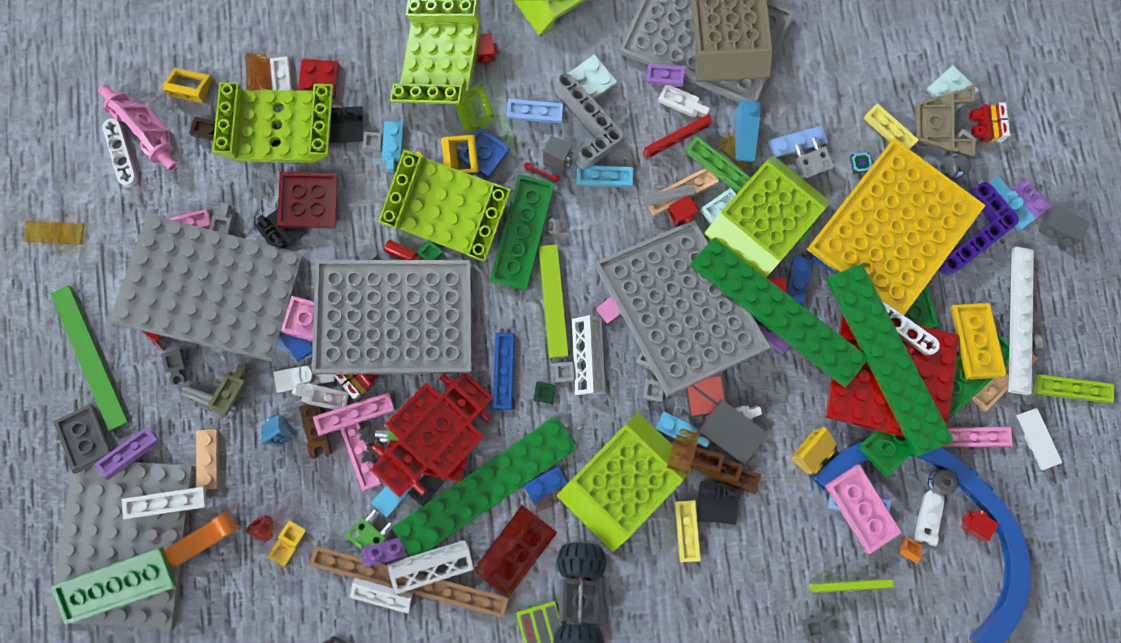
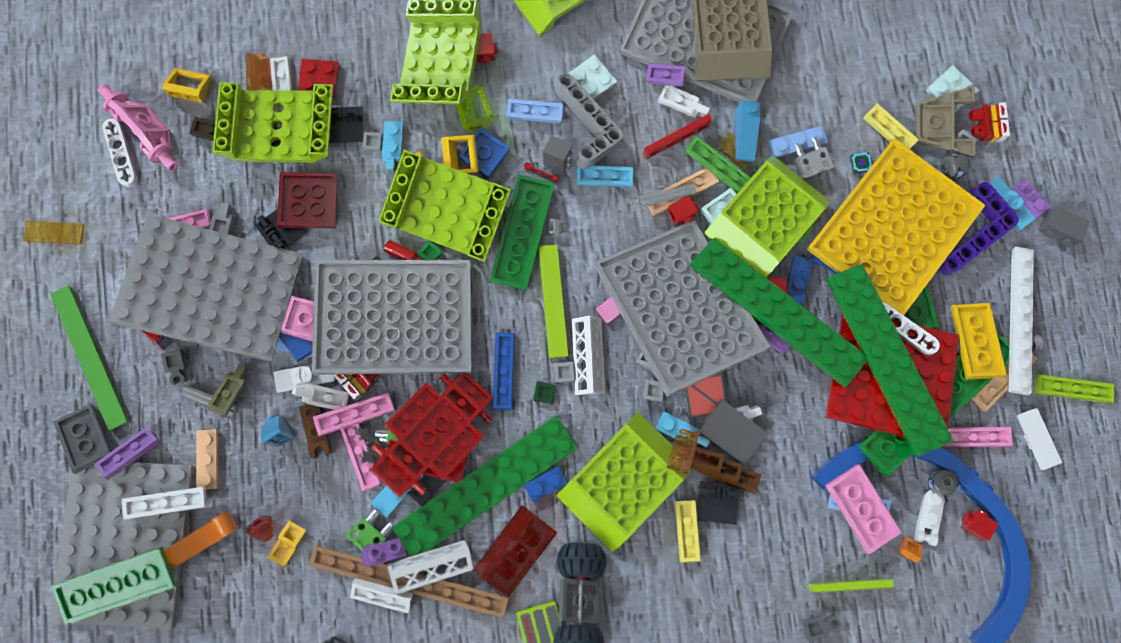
yellow slope [790,427,837,474] -> none

